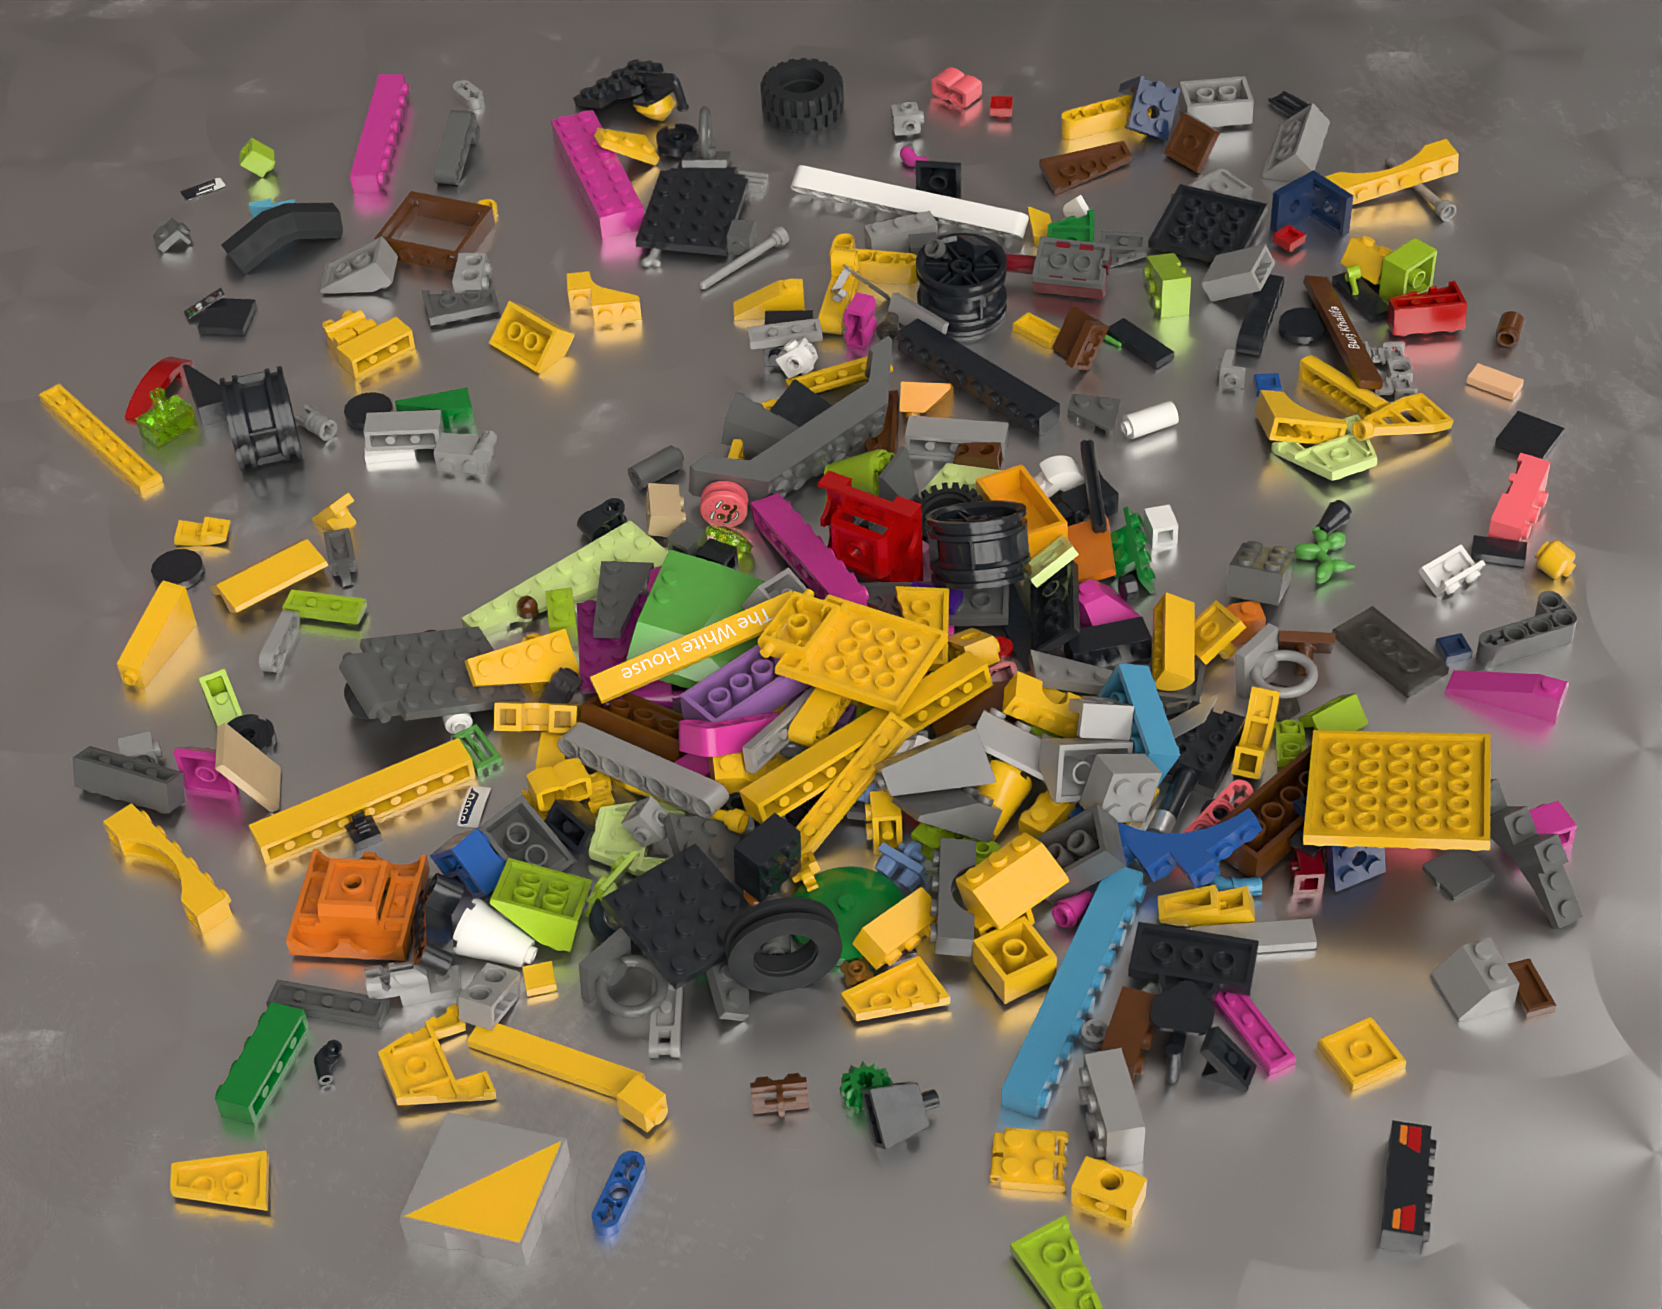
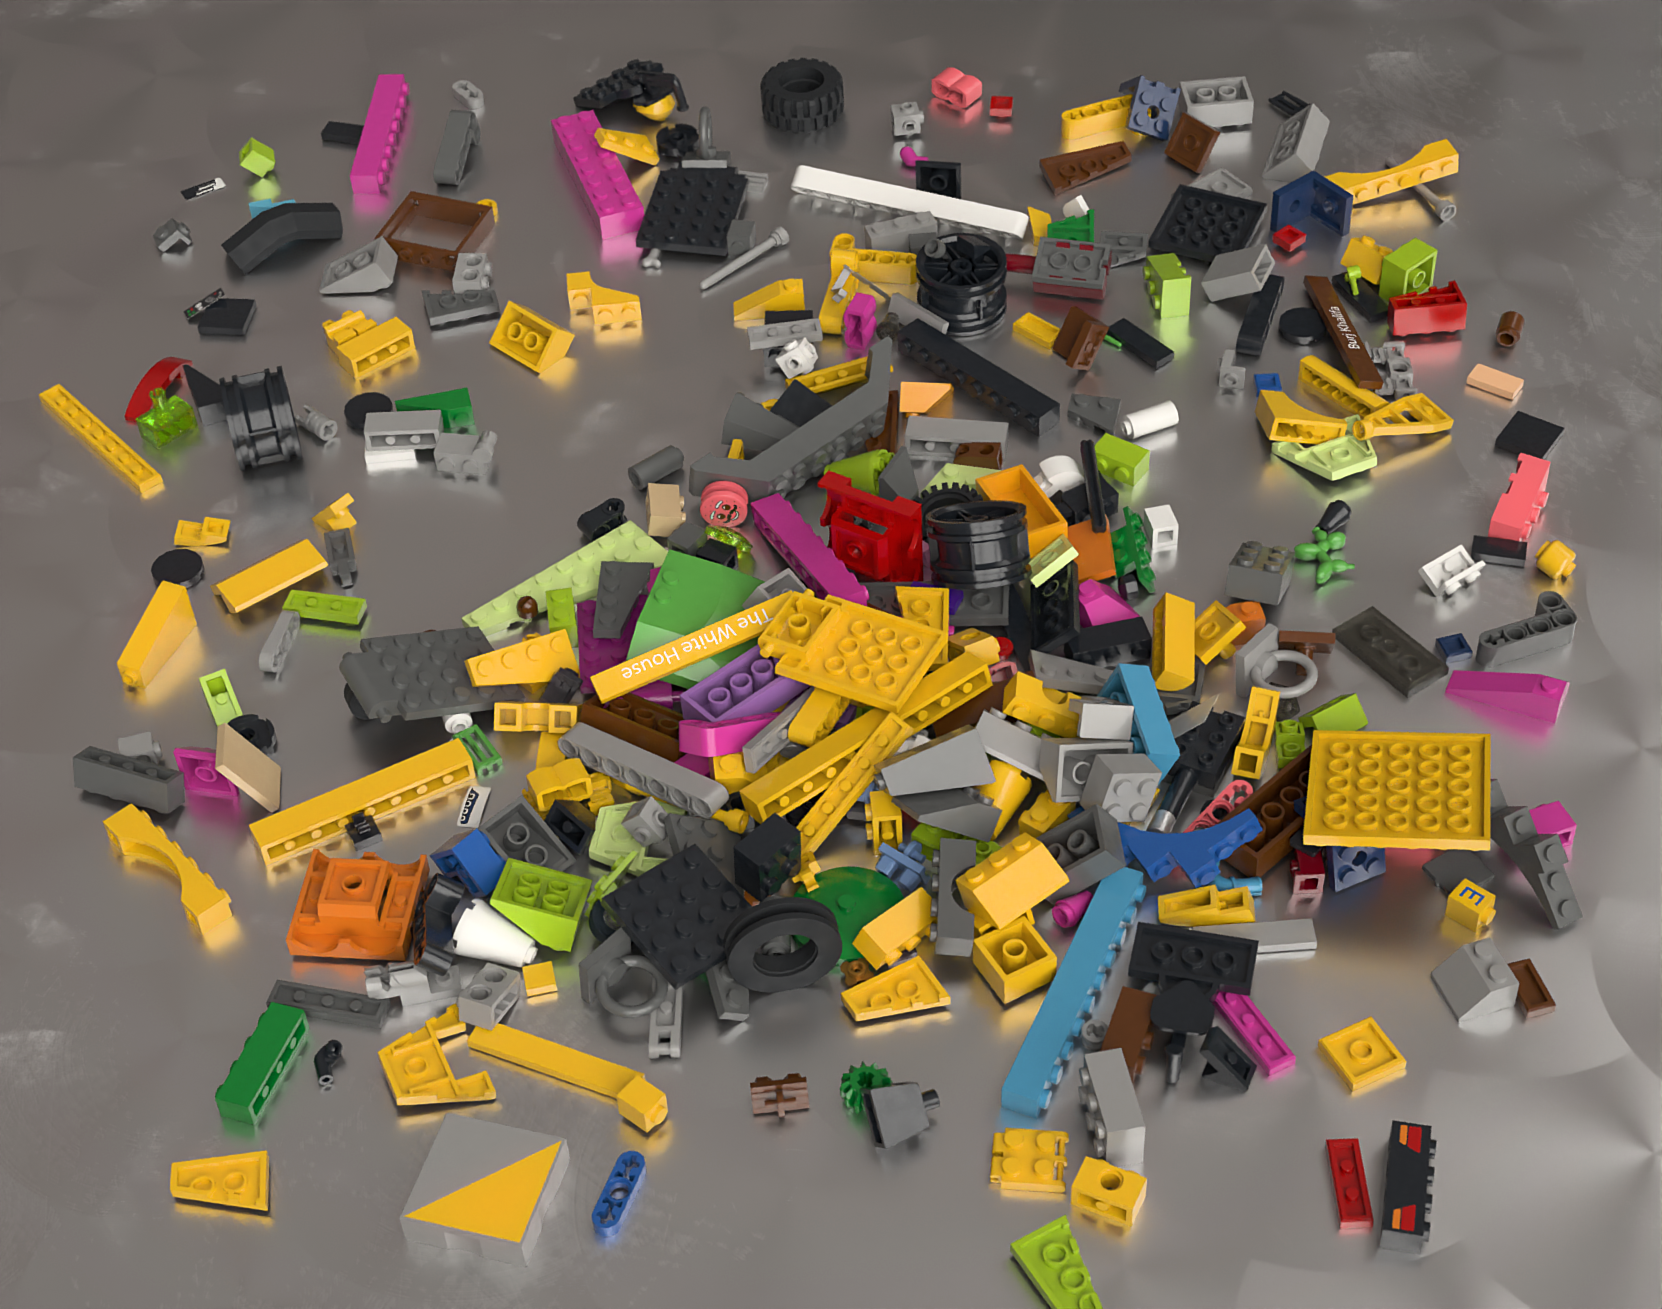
none -> black tile [321,121,364,145]
none -> lime brick [1094,433,1150,487]
none -> red tile [1325,1138,1374,1229]
none -> yellow brick [1445,878,1496,933]

